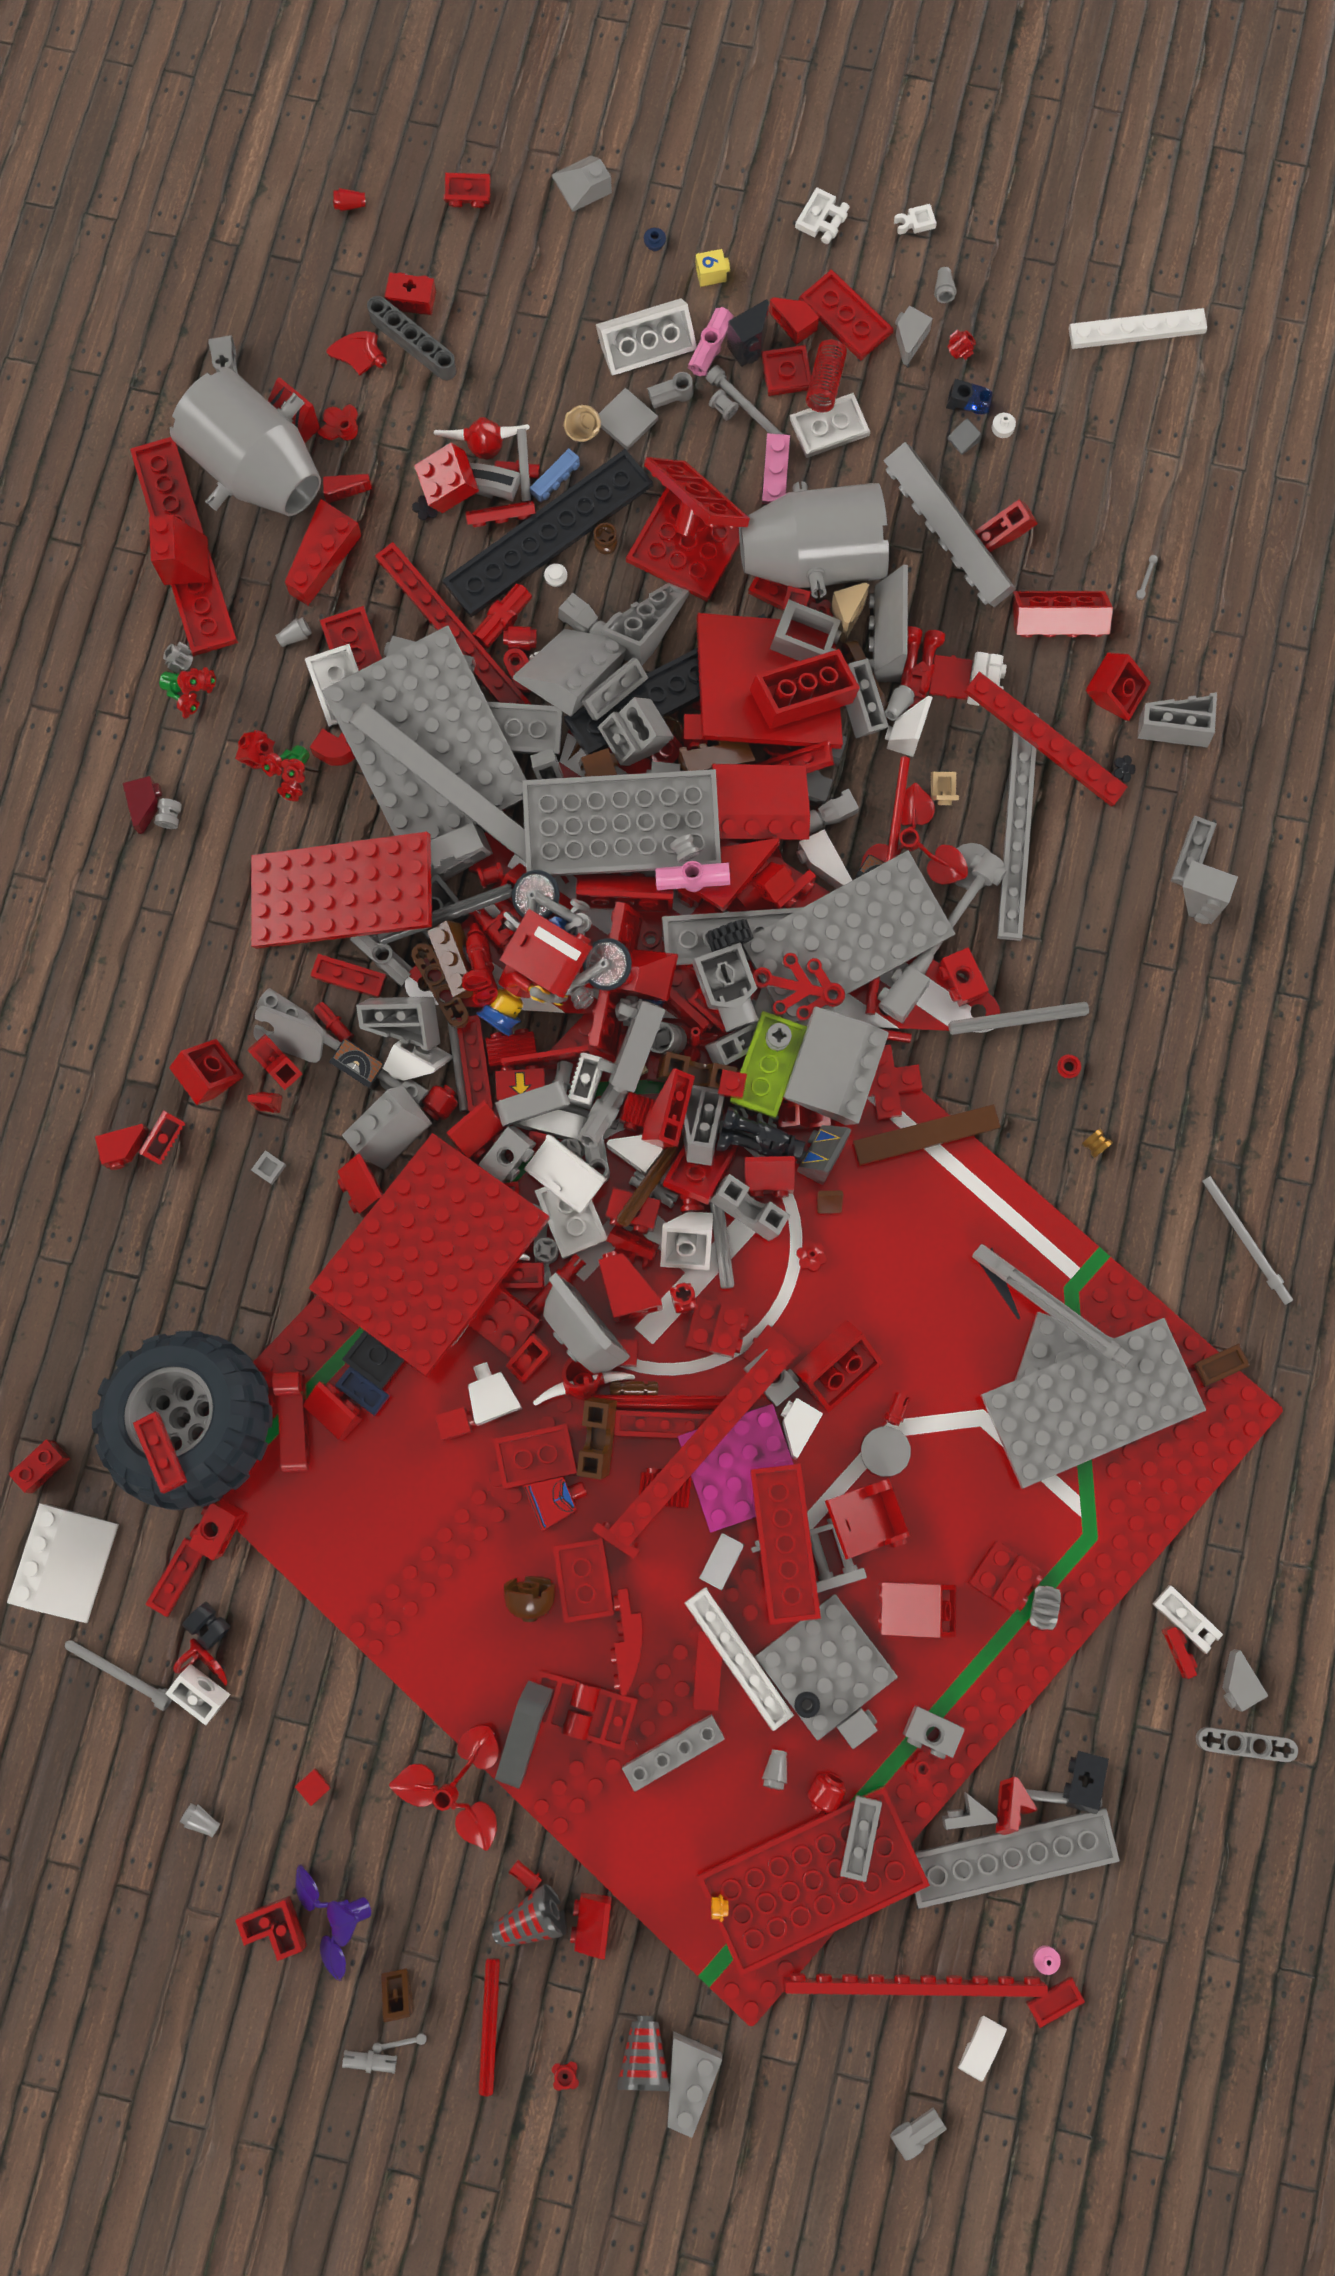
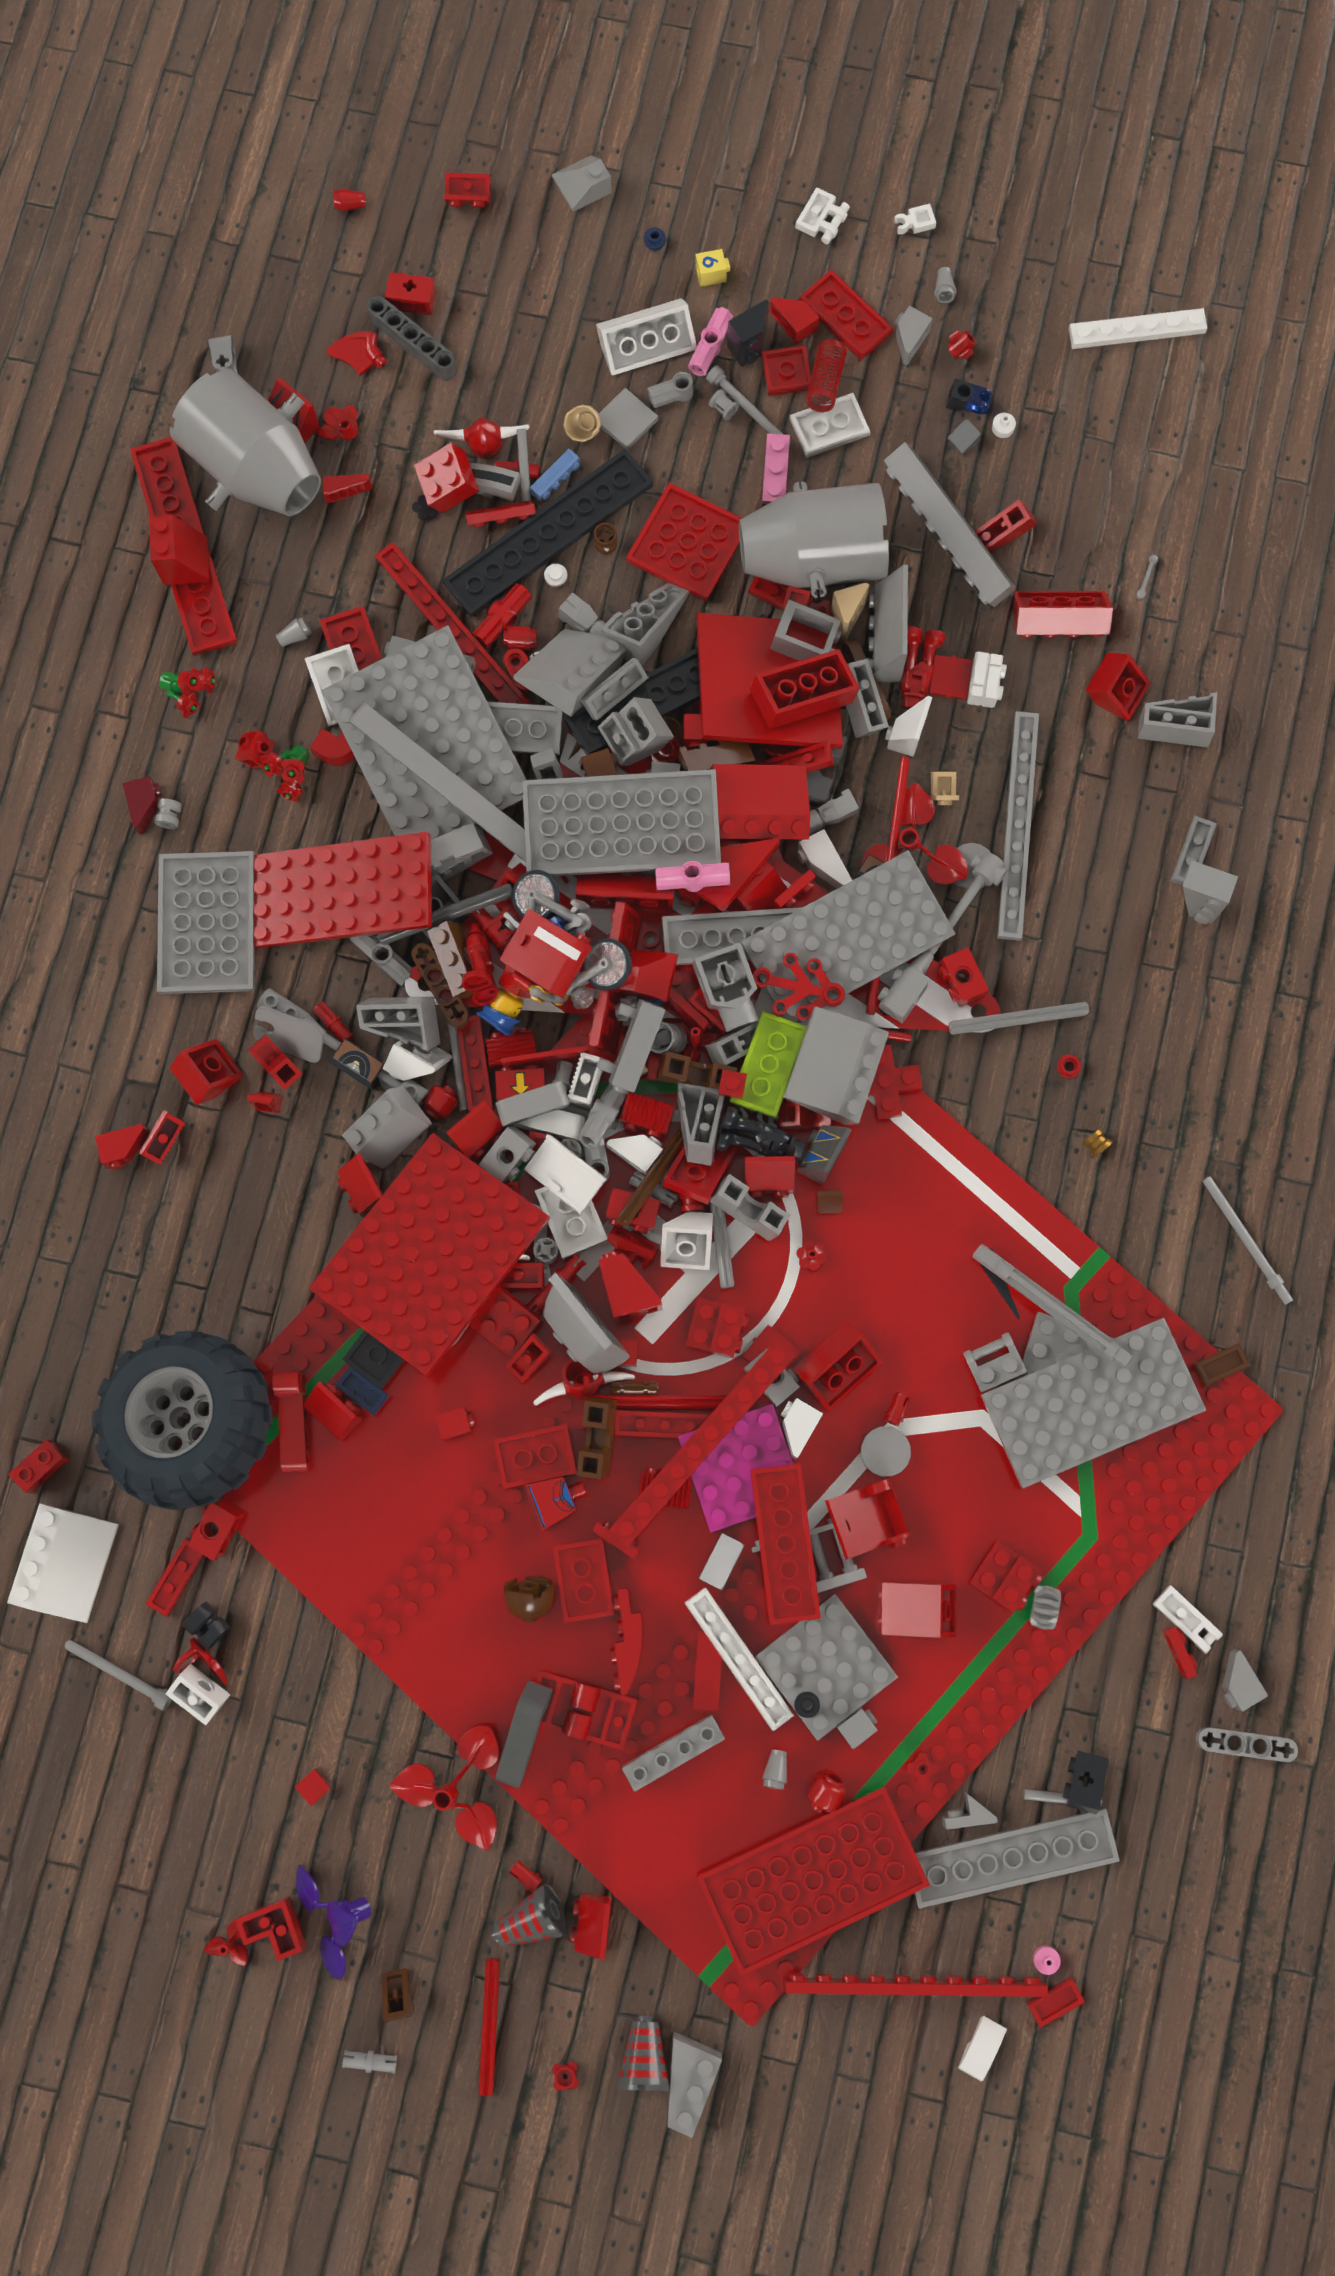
red tile [133,1411,187,1494] -> none
light grey gear [163,642,193,673] -> none
light grey cone [180,1803,220,1837] -> none
light grey plate [251,1150,287,1185] -> none
red wedge [285,499,362,606] -> none
red plate [310,954,387,998] -> none
light grey hinge [372,2033,427,2053] -> none
white torso [468,1362,522,1426] -> none
red bush [477,862,504,889] -> none
red slope [641,1069,695,1147] -> none
red plate [644,457,750,536] -> none
red piece [669,1282,697,1314] -> none
light grey wheel [670,834,700,863] -> none
black tyre [706,919,753,952] -> none
light orange plate [711,1895,728,1922] -> none
red brick [751,861,795,903] -> none
light grey wheel [765,1023,792,1051] -> none
light grey plate [840,1795,882,1882] -> none
reddish brown tile [853,1104,1001,1166] -> none
light grey cone [884,685,915,721] -> none
light grey piece [890,2107,947,2161] -> none
light grey brick [903,1705,965,1759] -> none
red plate [964,671,1128,807] -> none
red slope [995,1777,1037,1835] -> none
black plant [1113,755,1136,783] -> none
none -> light grey plate [157,851,255,994]
none -> red plant [204,1919,248,1966]
none -> light grey plate [963,1332,1028,1394]

